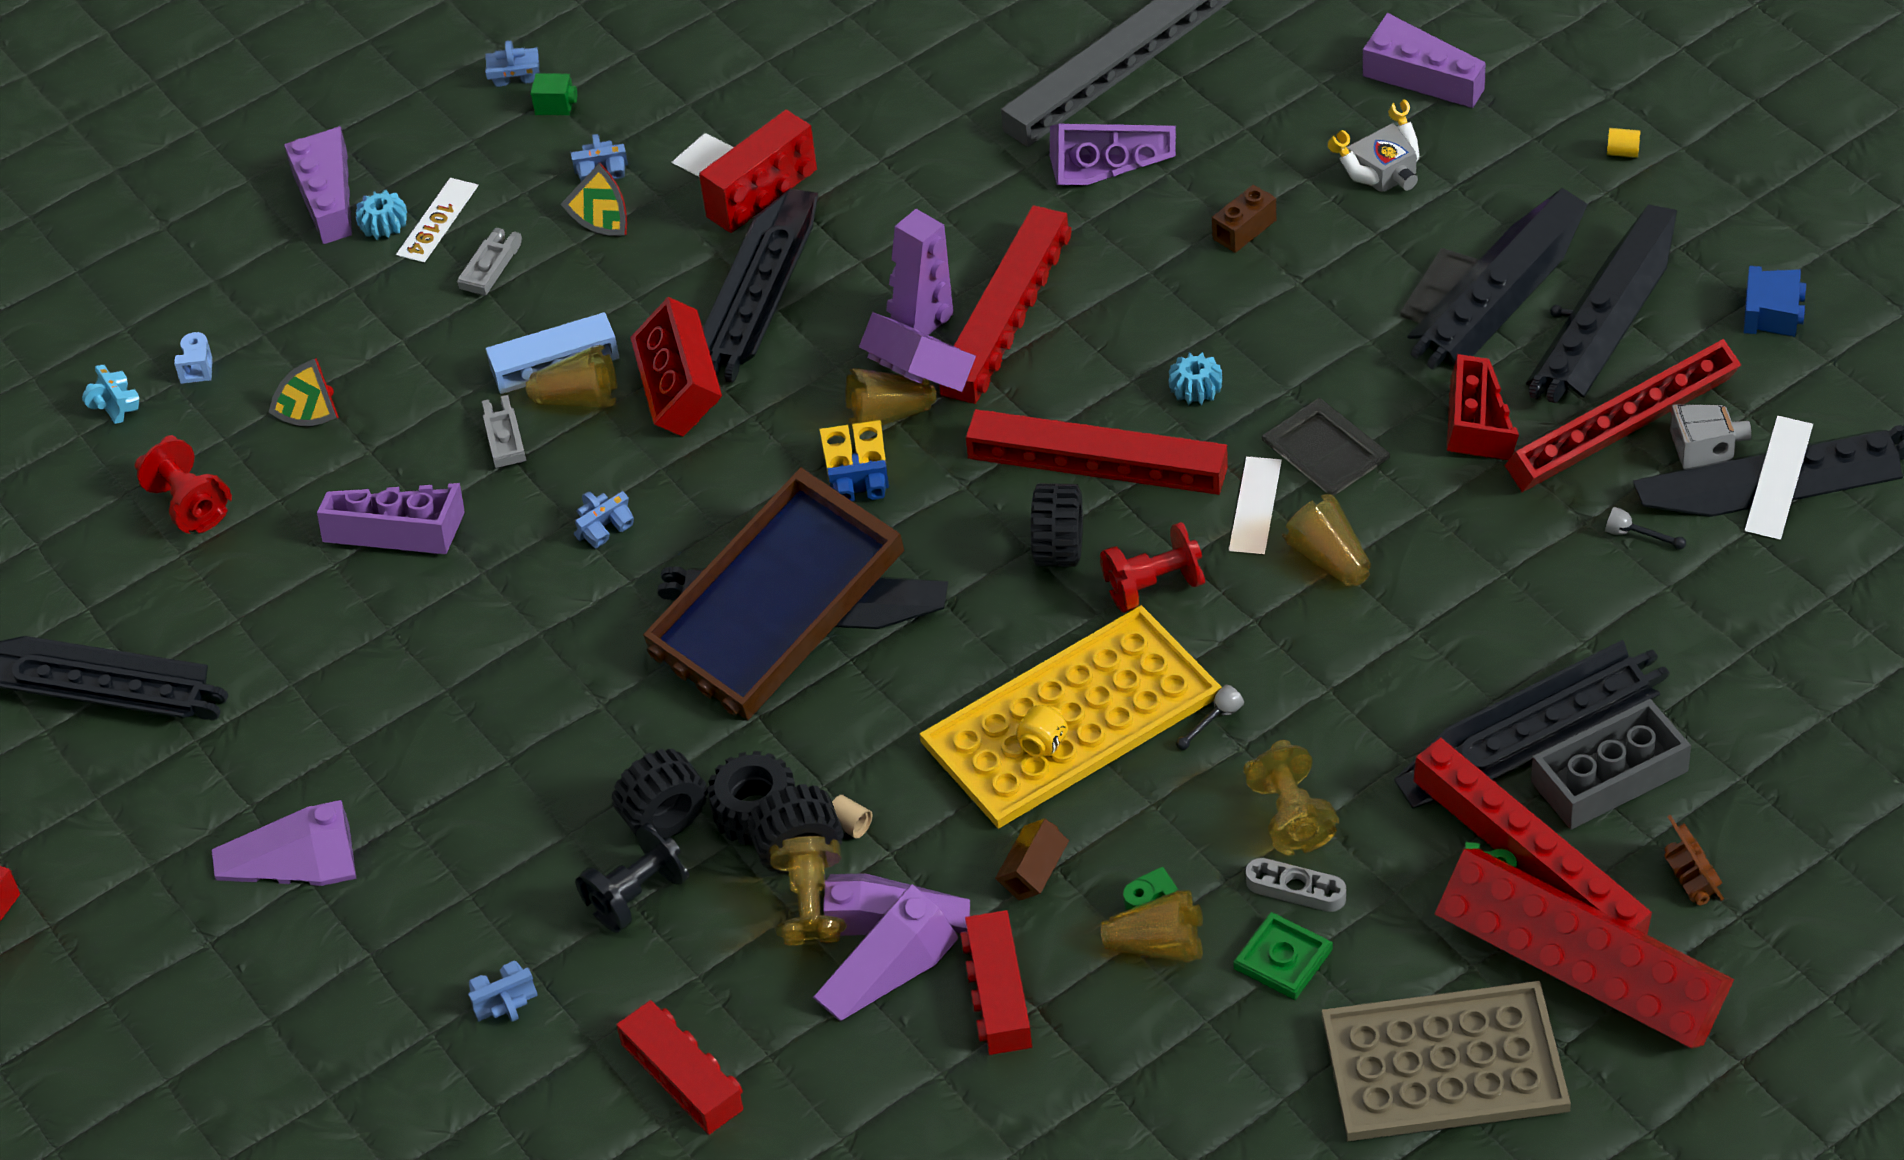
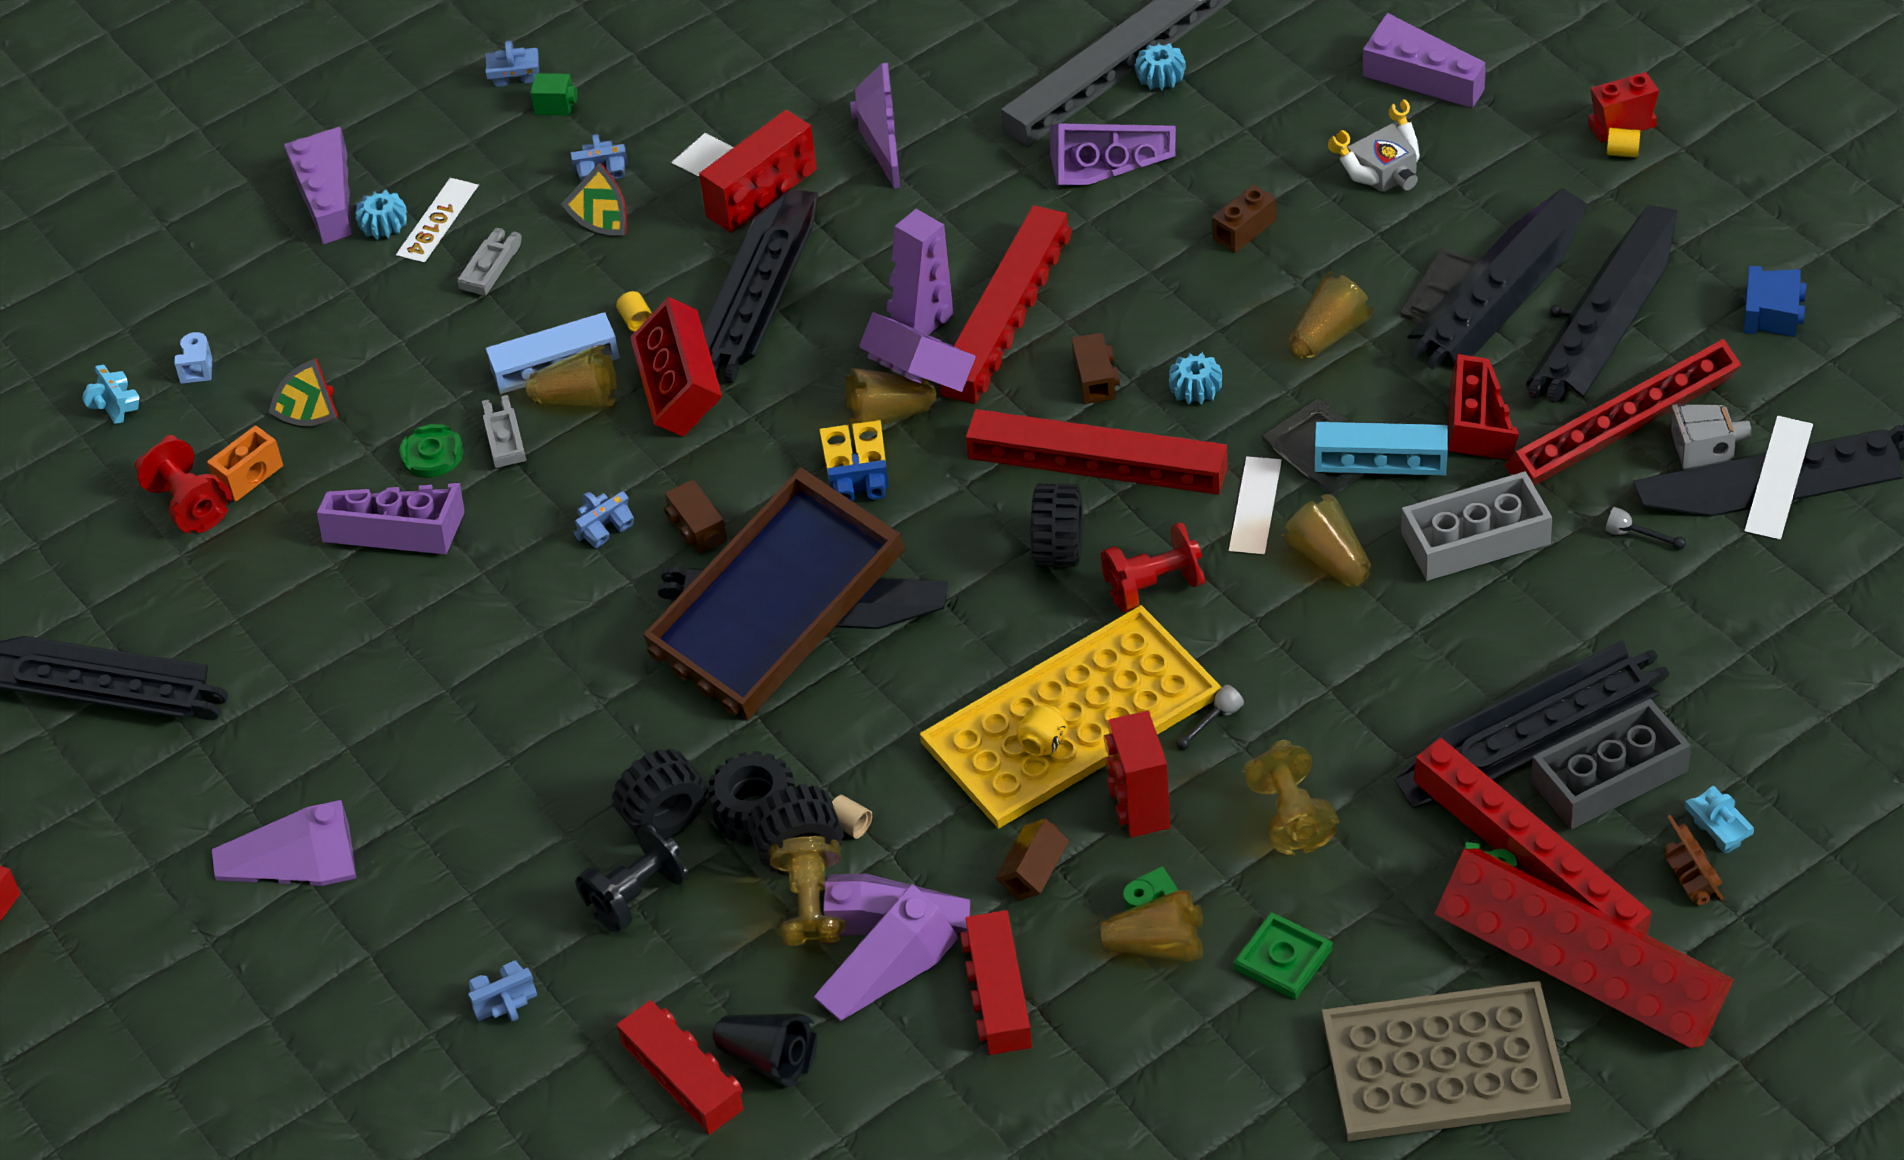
light grey beam [1246,858,1346,912] -> none
none -> orange brick [207,425,284,502]
none -> green tile [399,424,464,478]
none -> yellow beam [616,291,652,332]
none -> reddish brown brick [664,479,727,554]
none -> black cone [713,1013,818,1087]
none -> medium lavender wedge [850,63,900,188]
none -> reddish brown brick [1071,333,1120,404]
none -> red brick [1103,710,1171,838]
none -> medium azure gear [1135,42,1186,91]
none -> clear yellow cone [1289,271,1374,358]
none -> medium azure brick [1315,422,1448,475]
none -> light grey brick [1401,471,1552,581]
none -> red hips [1588,72,1659,143]
none -> medium azure hips [1685,786,1754,853]

